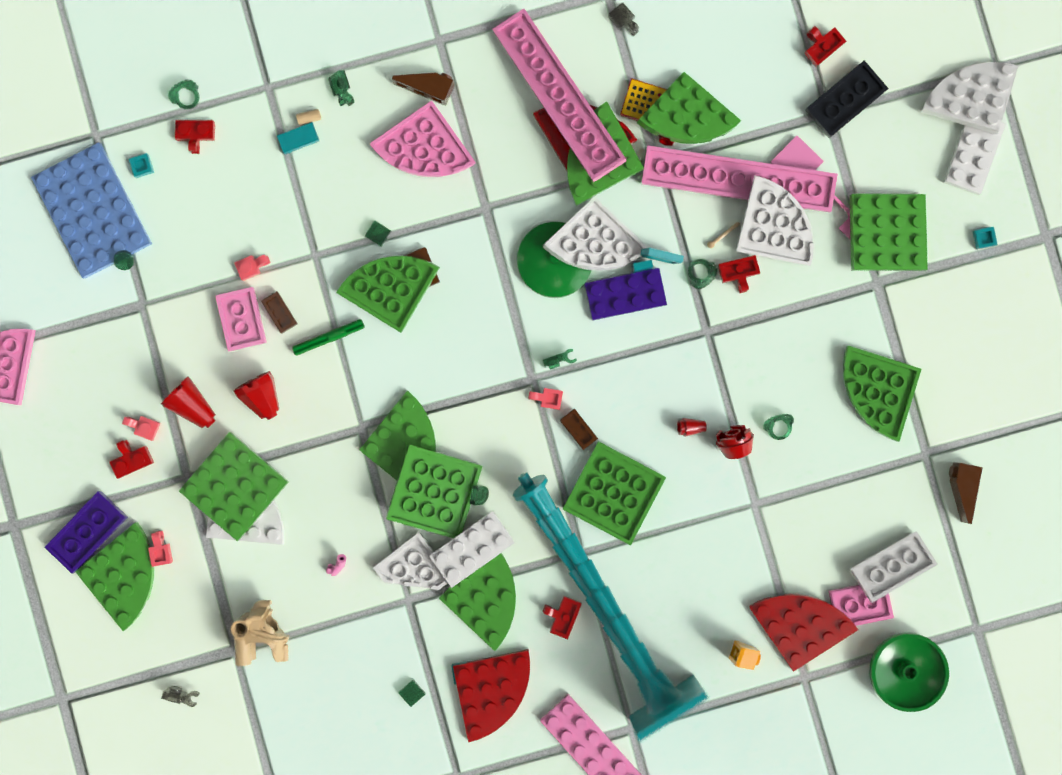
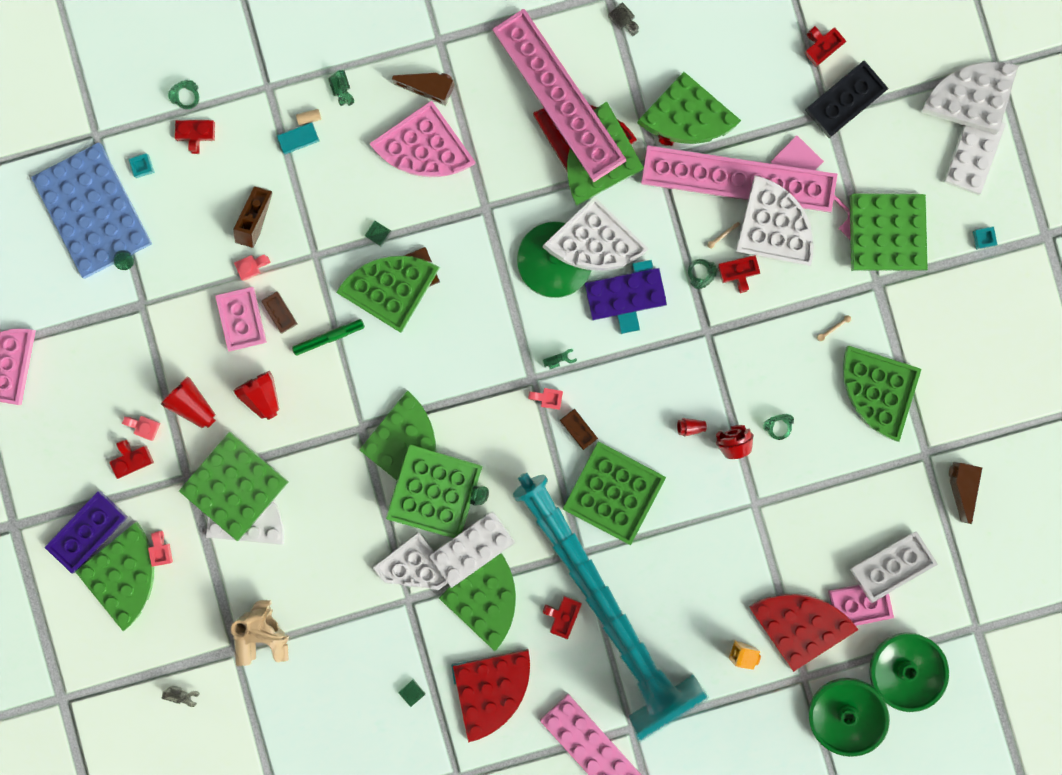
bright pink arm [326,554,347,576] -> none
yellow tile [620,78,667,121] -> none
teal tile [640,248,684,265] -> none
none -> reddish brown slope [233,186,273,248]
none -> teal tile [617,312,640,334]
none -> green dish [809,678,890,757]
none -> tan hinge [817,315,852,341]

